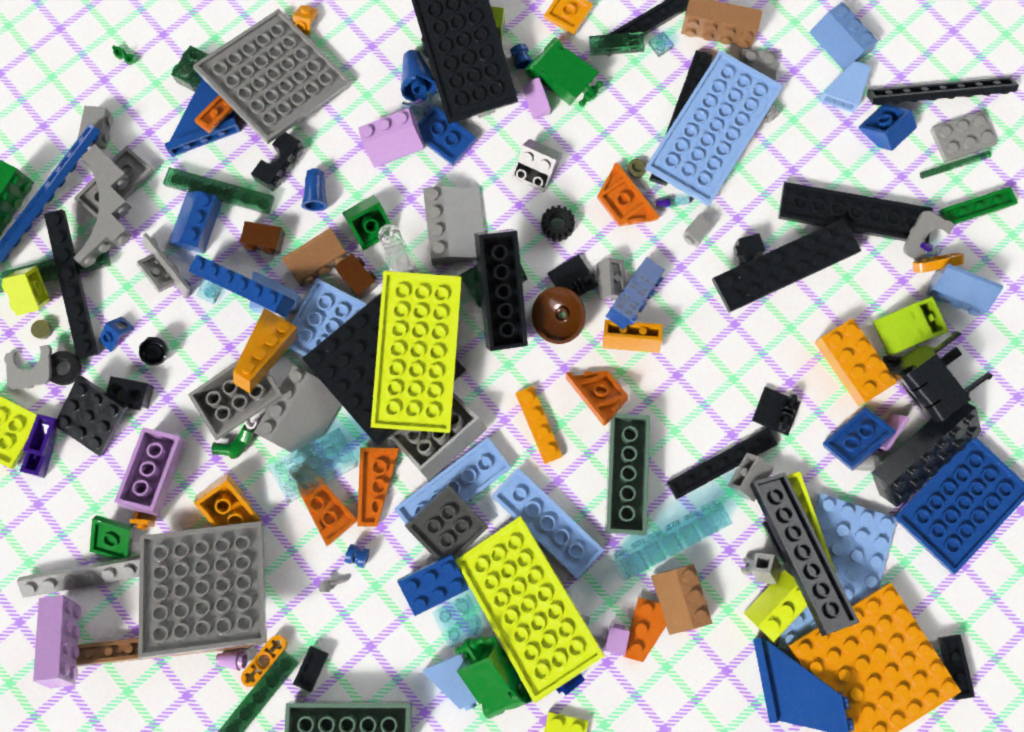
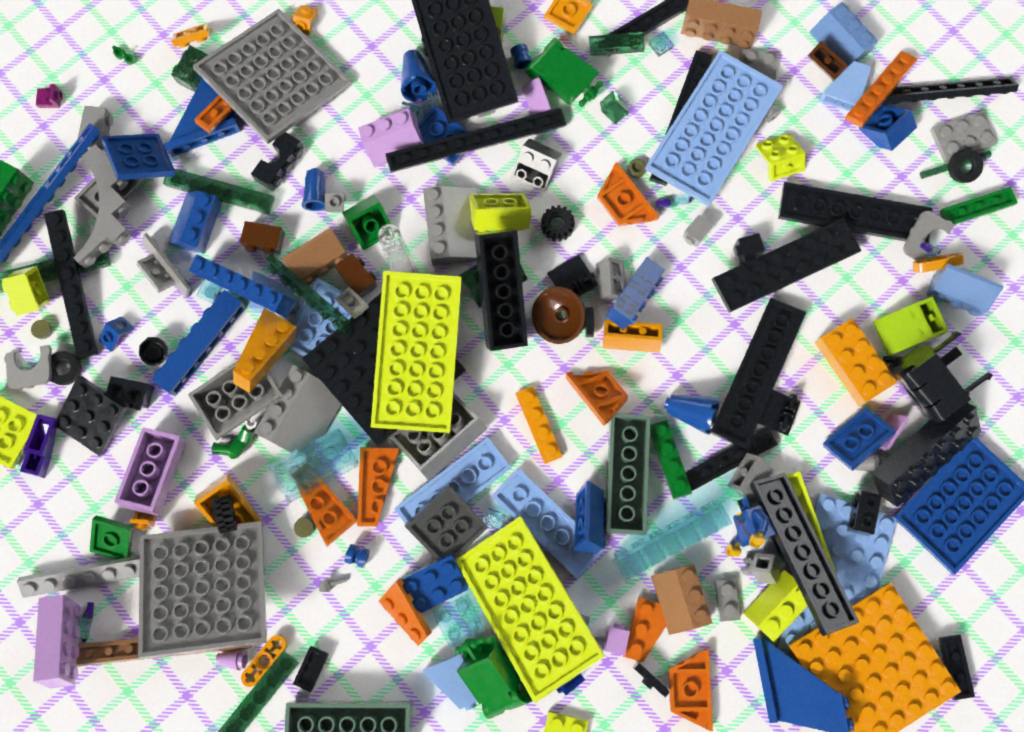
none -> magenta bracket [35,84,63,108]
none -> clear light blue piece [80,602,94,642]
none -> blue plate [102,133,175,180]
none -> blue brick [152,289,247,397]
none -> light orange plate [171,23,211,48]
none -> black tyre [212,495,237,534]
none -> clear green plate [265,254,352,335]
none -> olive tile [294,518,315,538]
none -> light grey bracket [325,193,346,212]
none -> light grey plate [335,287,369,319]
none -> orange wing [378,578,432,646]
none -> black plate [385,108,566,173]
none -> neon yellow slope [469,193,531,232]
none -> clear light blue plate [482,507,507,529]
none -> blue slope [574,481,607,554]
none -> black piece [585,307,594,338]
none -> clear green panel [600,91,629,124]
none -> black plate [632,662,670,698]
none -> green plate [650,420,692,500]
none -> blue cone [664,394,720,435]
none -> orange wing [668,649,713,731]
none -> black plate [710,298,806,449]
none -> light grey plate [714,579,740,622]
none -> blue torso [726,497,776,557]
none -> neon yellow bracket [756,134,806,182]
none -> reddish brown brick [808,41,848,81]
none -> orange plate [845,51,918,128]
none -> black brick [847,490,882,536]
none -> black tyre [948,149,983,183]

